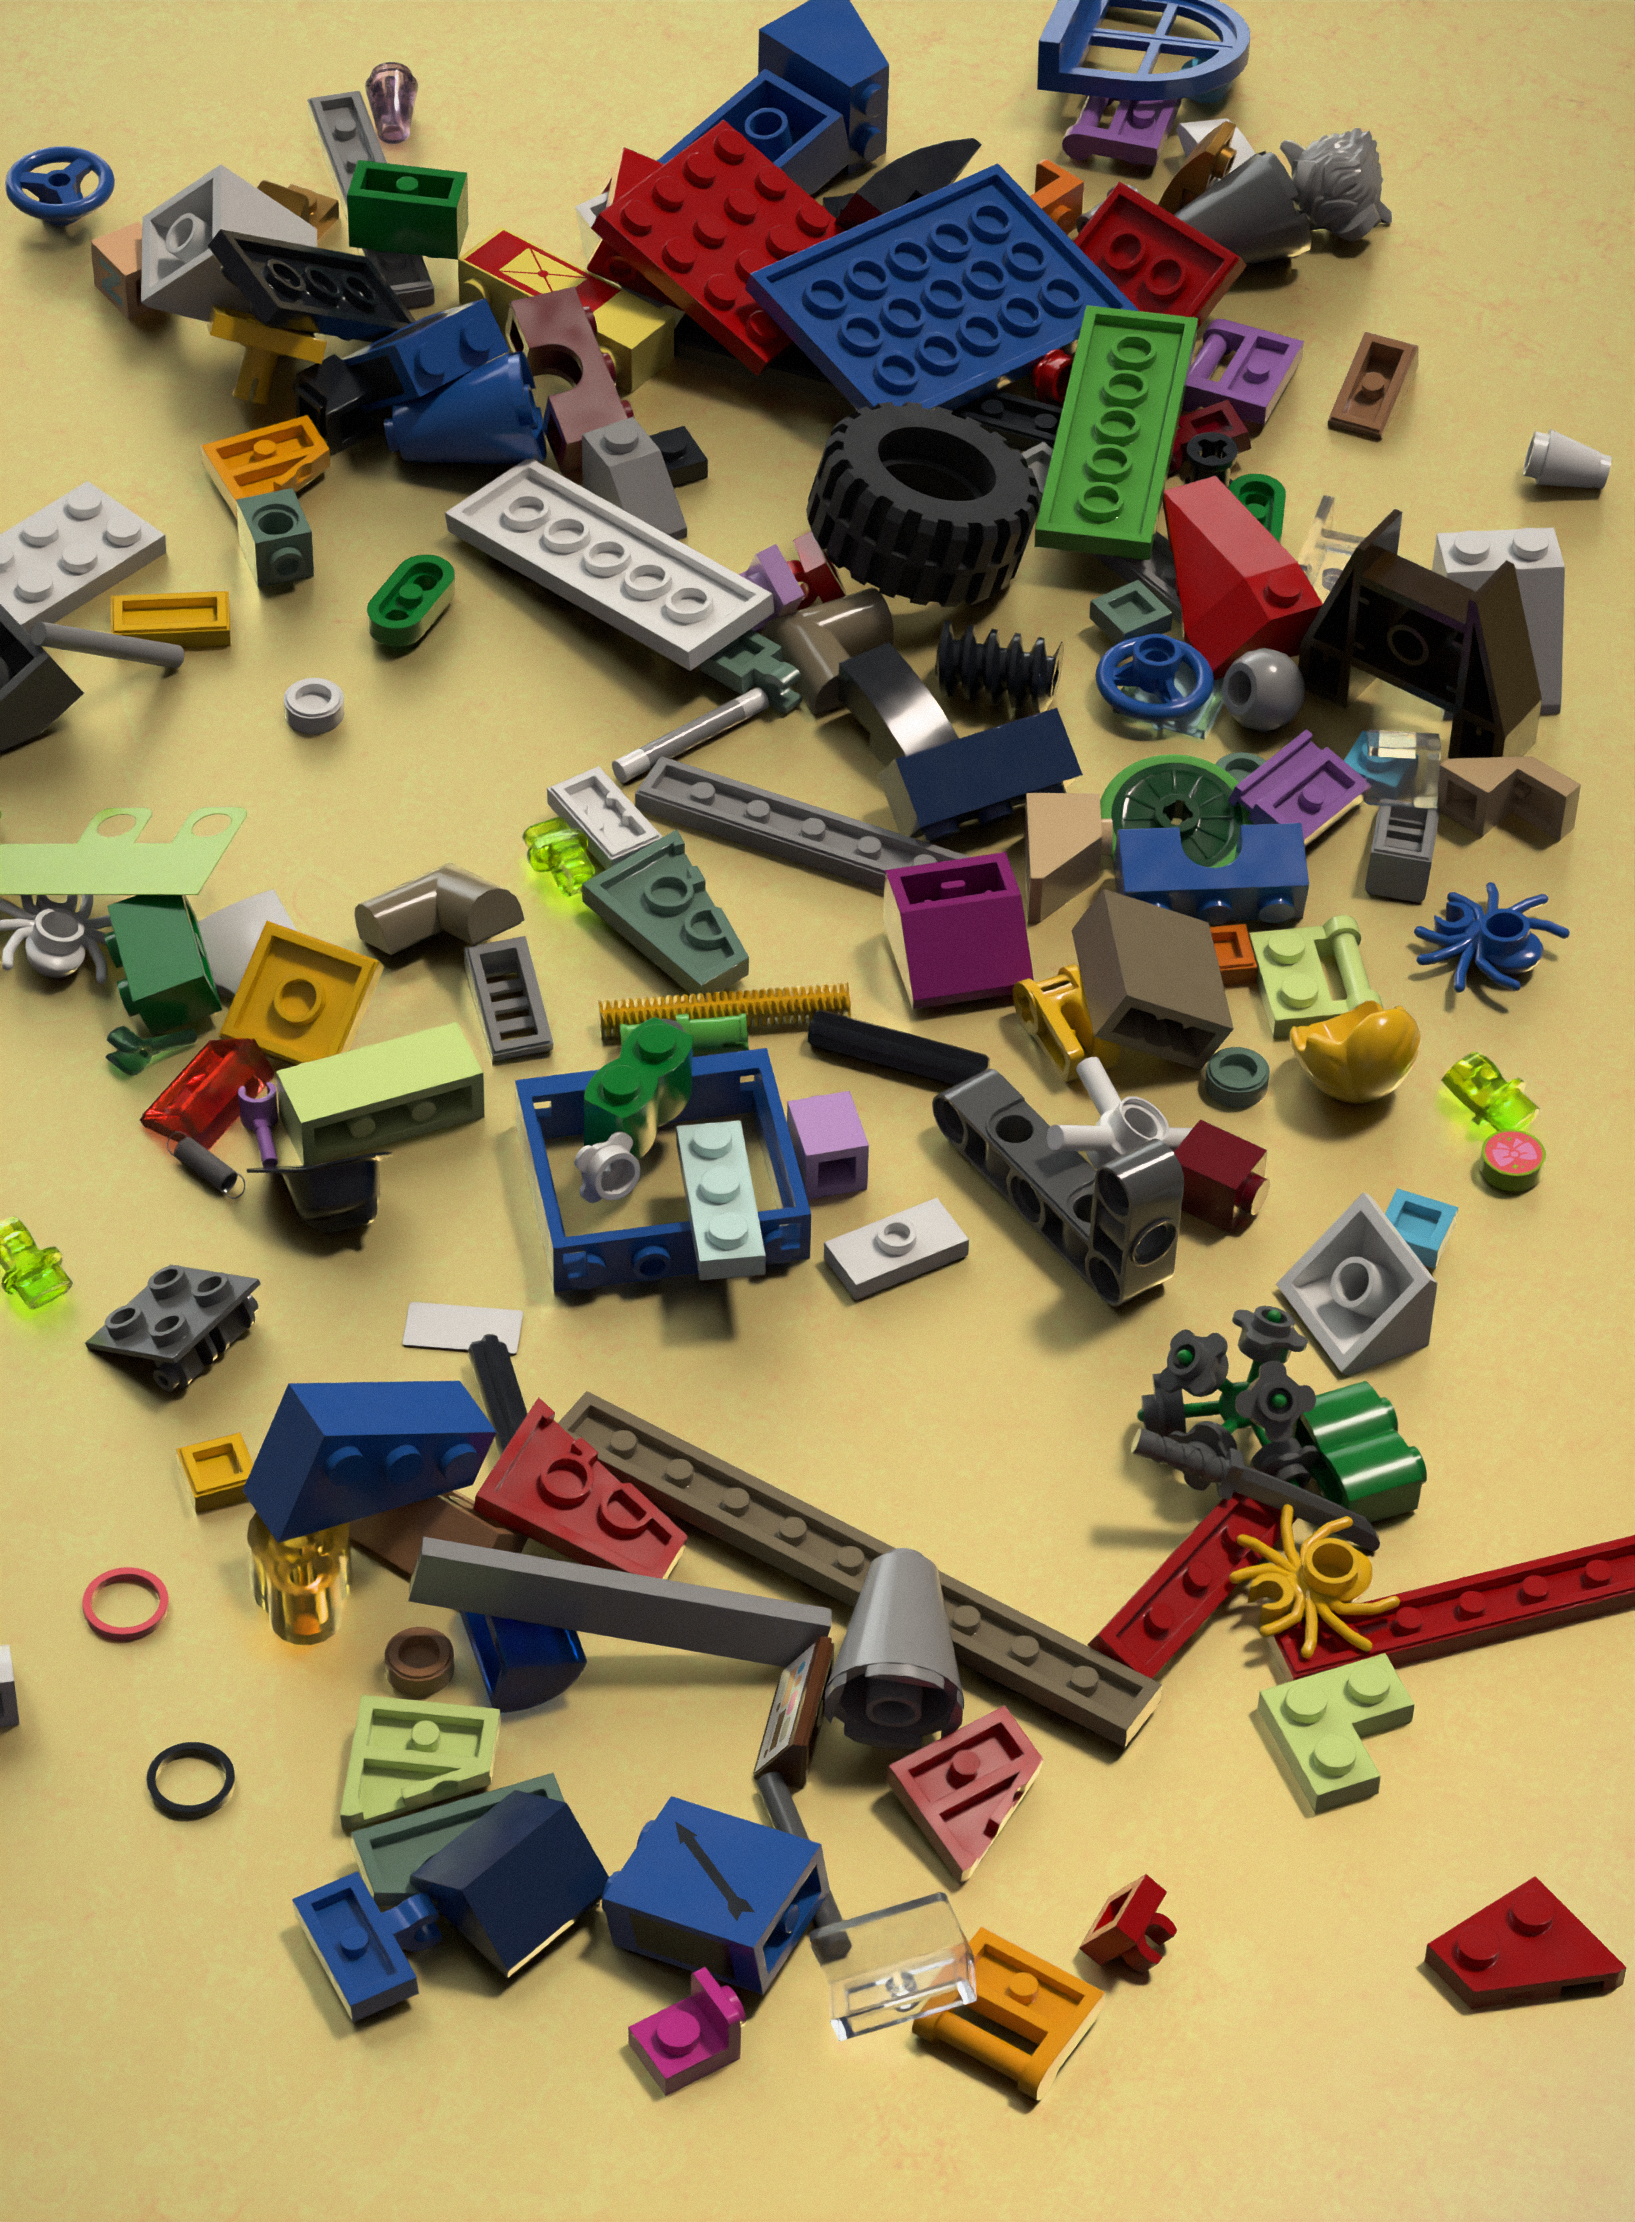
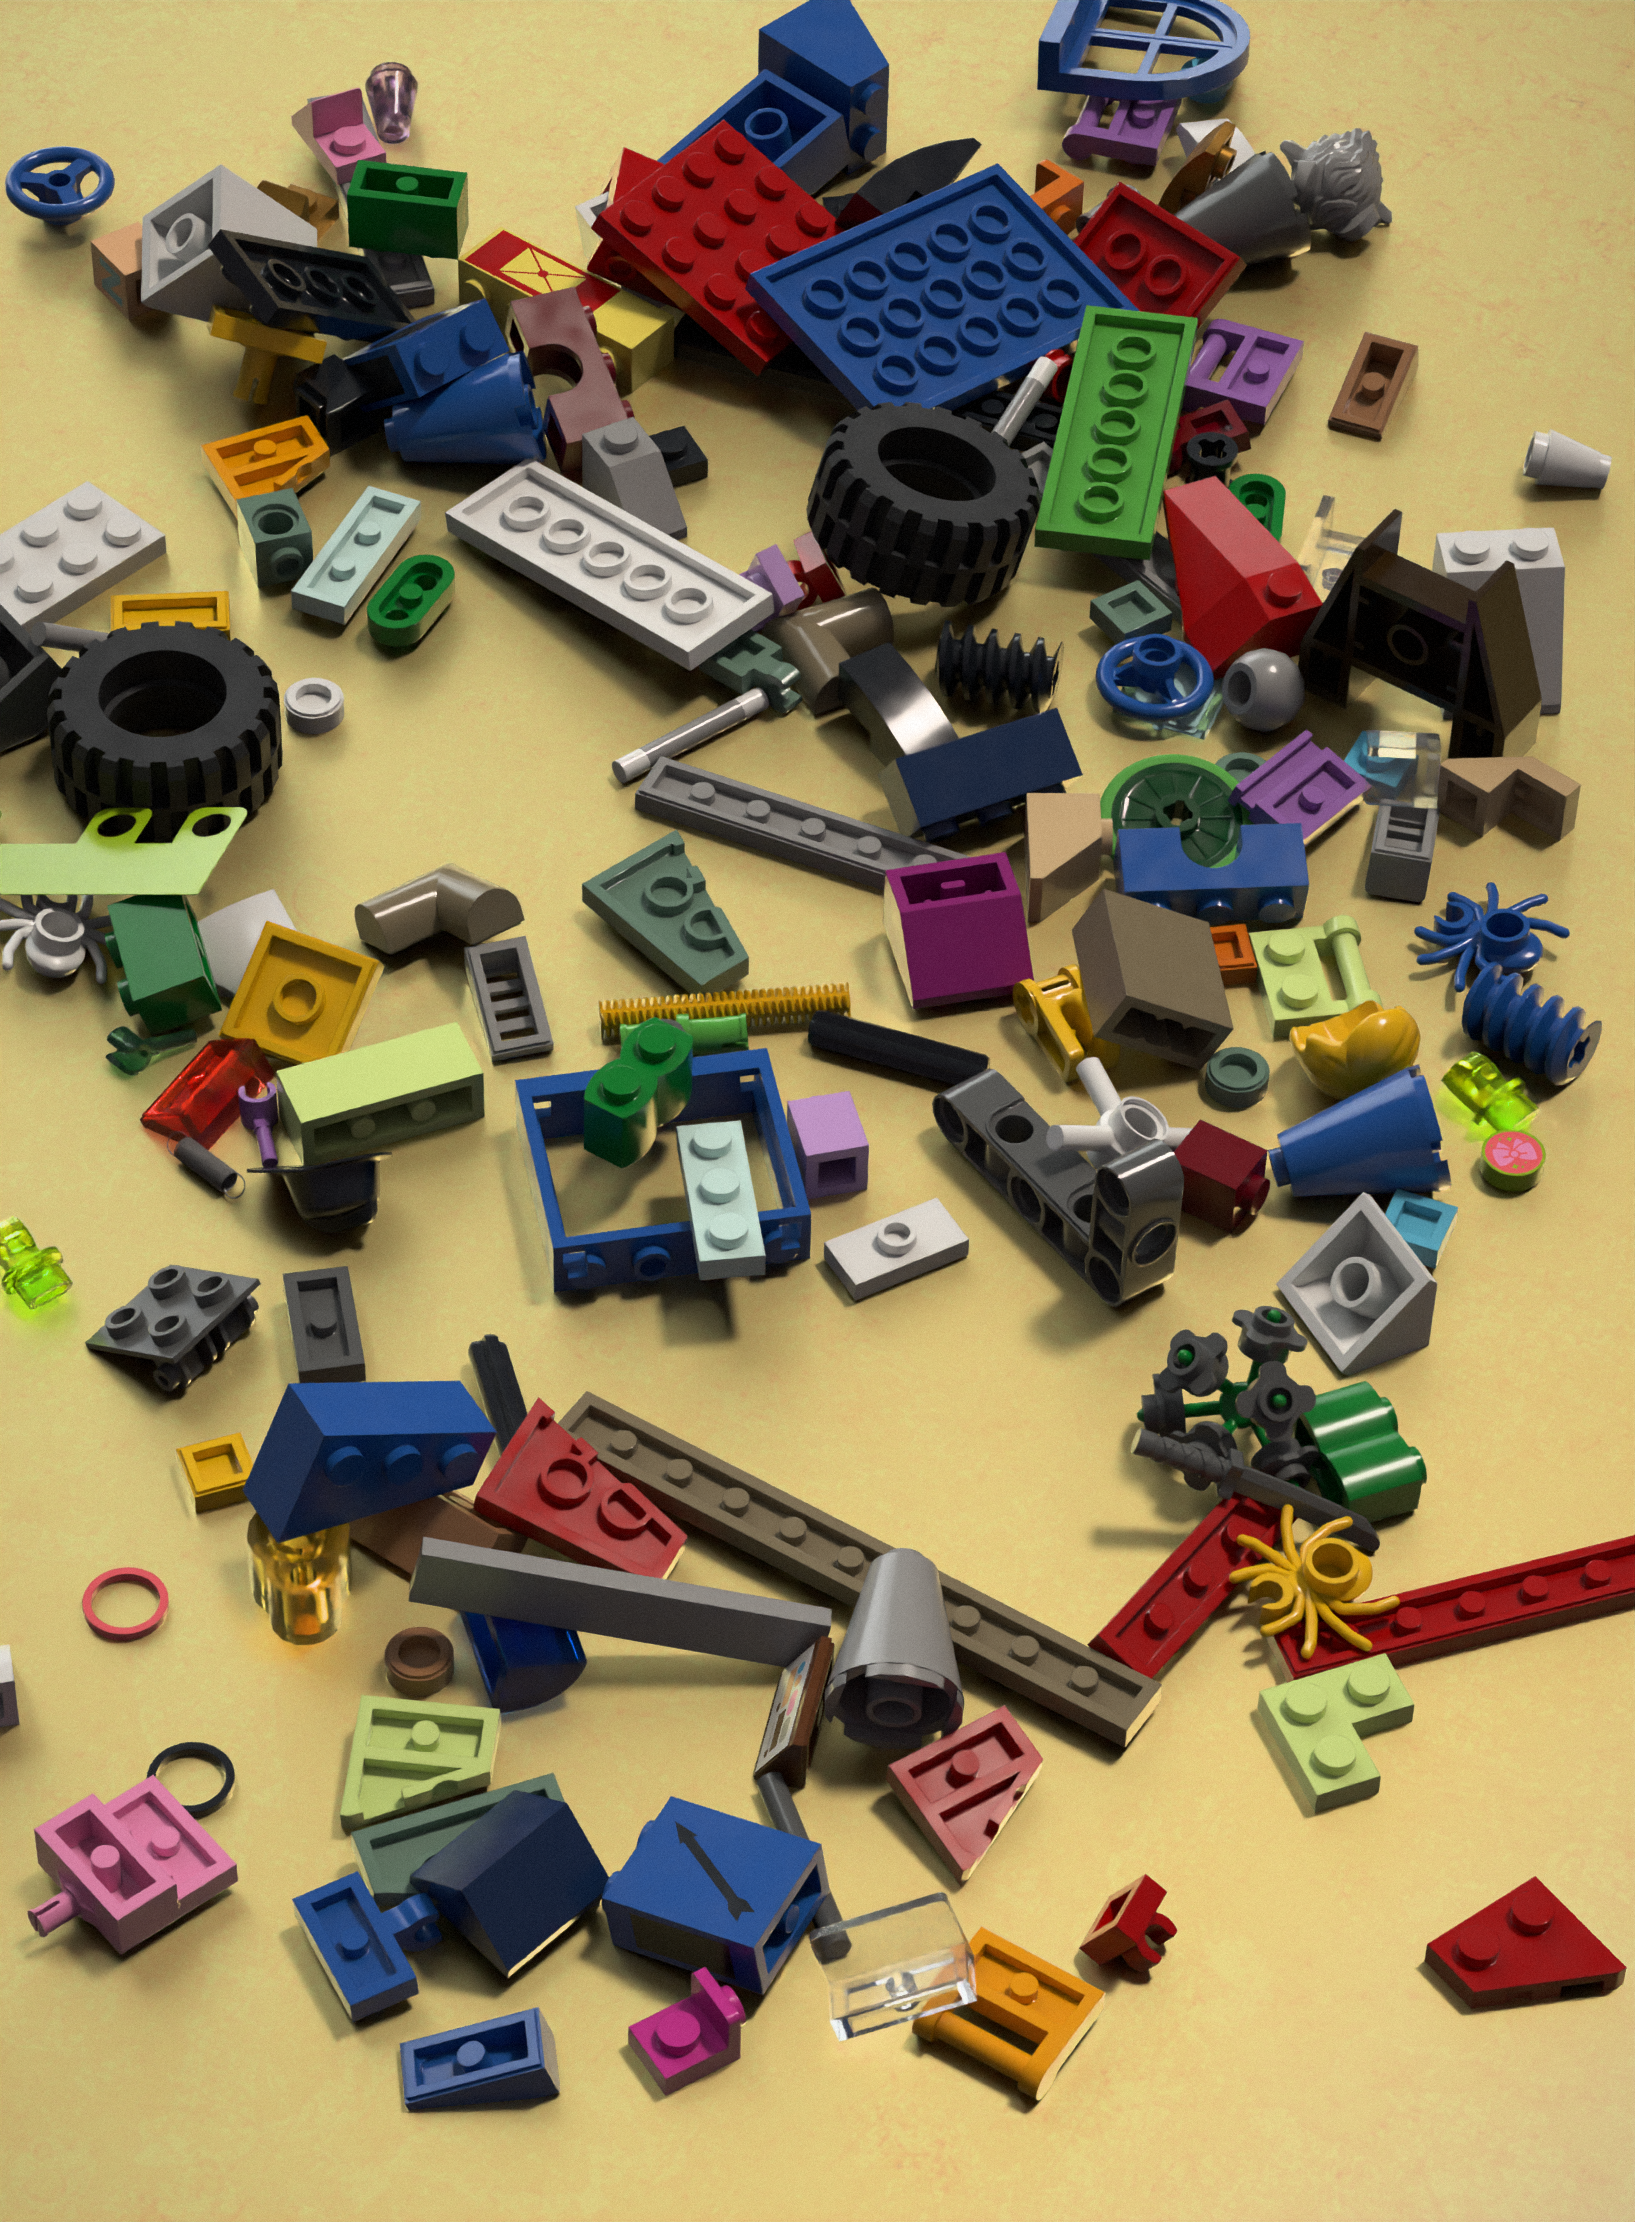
white sticker [402,1302,523,1354] -> none
clear neon green piece [522,817,595,898] -> none
white plate [547,766,662,870] -> none
white plate [574,1131,640,1203] -> none
none -> bright pink plate [27,1775,238,1955]
none -> black tyre [47,621,283,843]
none -> dark grey plate [282,1266,366,1383]
none -> bright pink slope [291,88,387,185]
none -> light aqua plate [291,486,421,625]
none -> blue slope [400,2007,560,2110]
none -> light grey bar [991,357,1058,447]
none -> blue cone [1268,1064,1452,1197]
none -> blue piece [1462,961,1602,1086]

